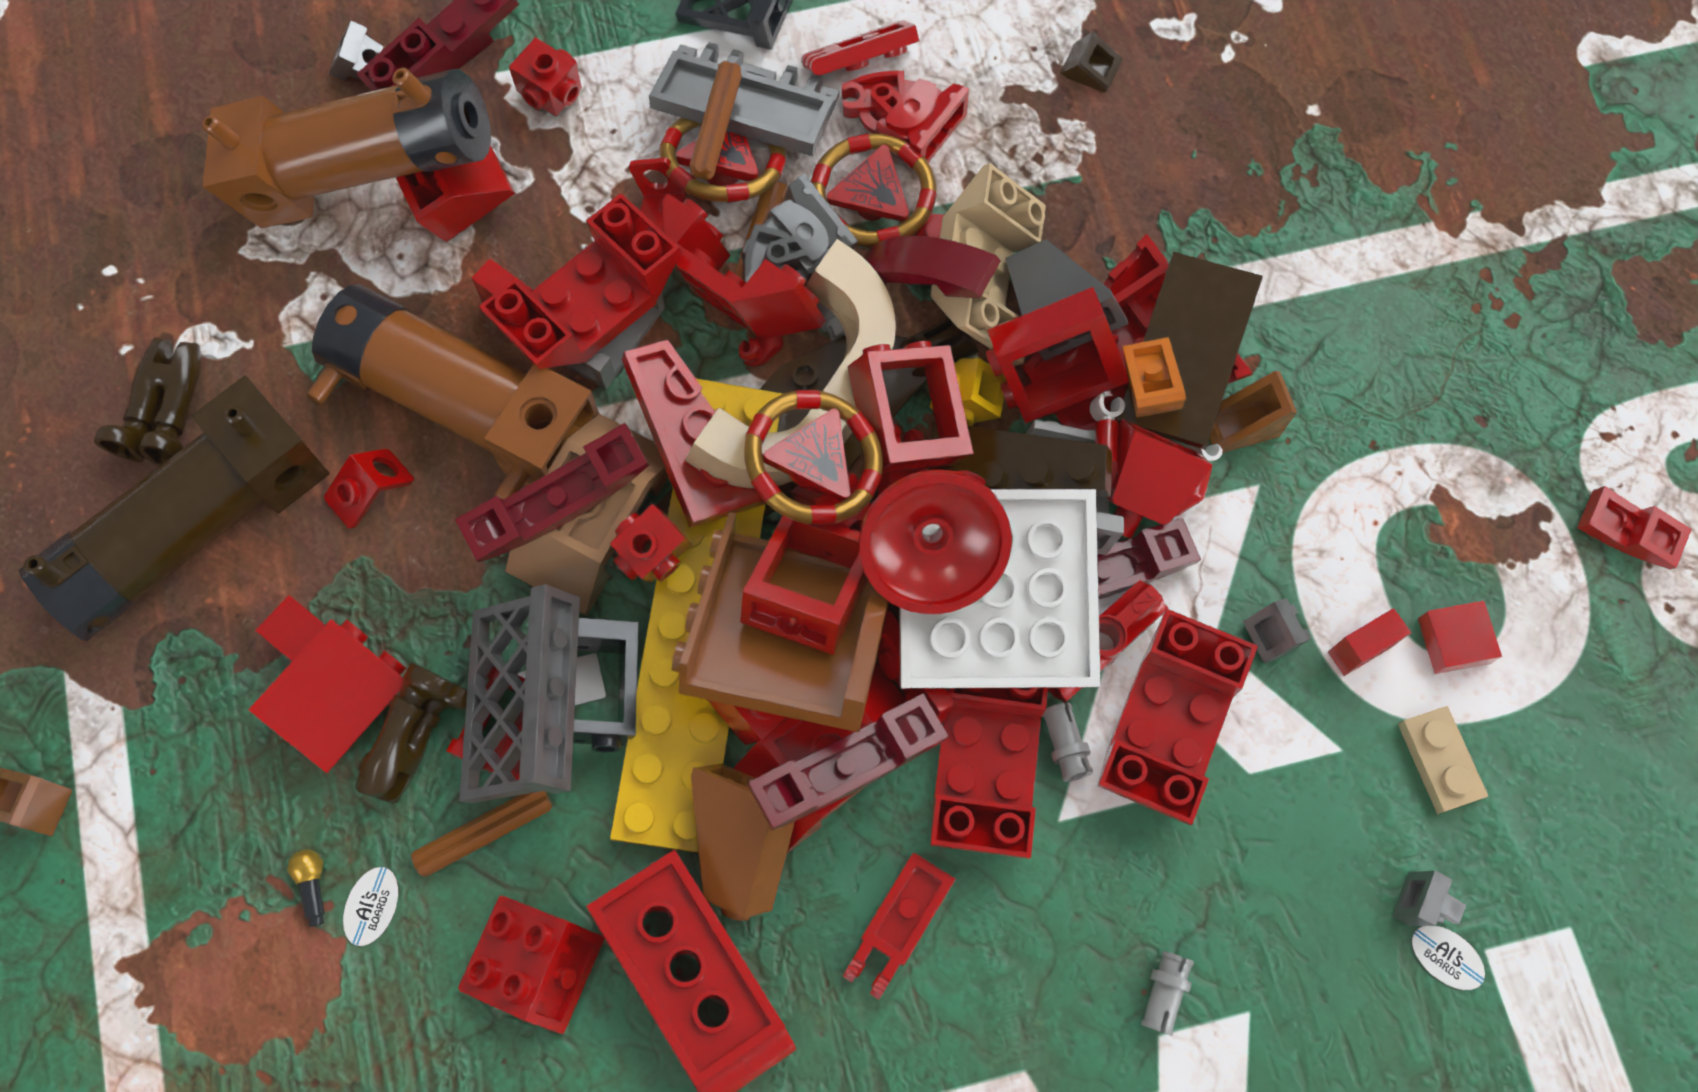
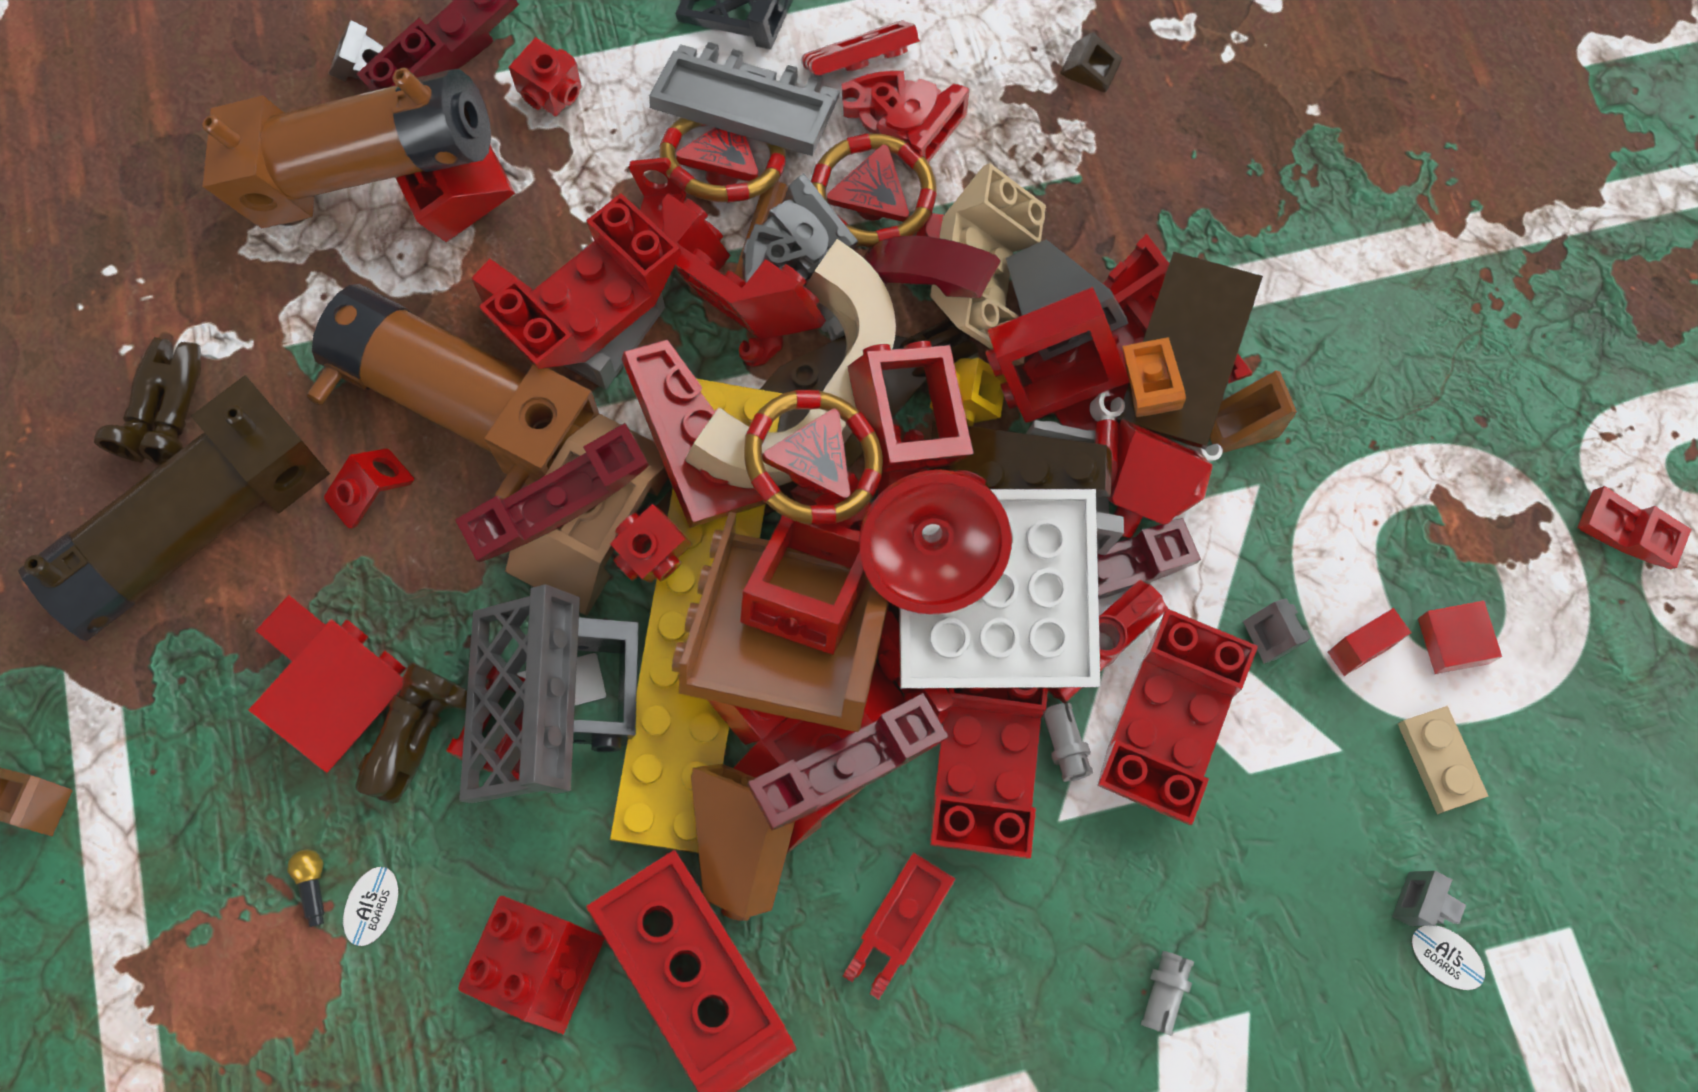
dark orange axle [411,791,552,877] -> none
dark orange axle [689,61,742,180] -> none

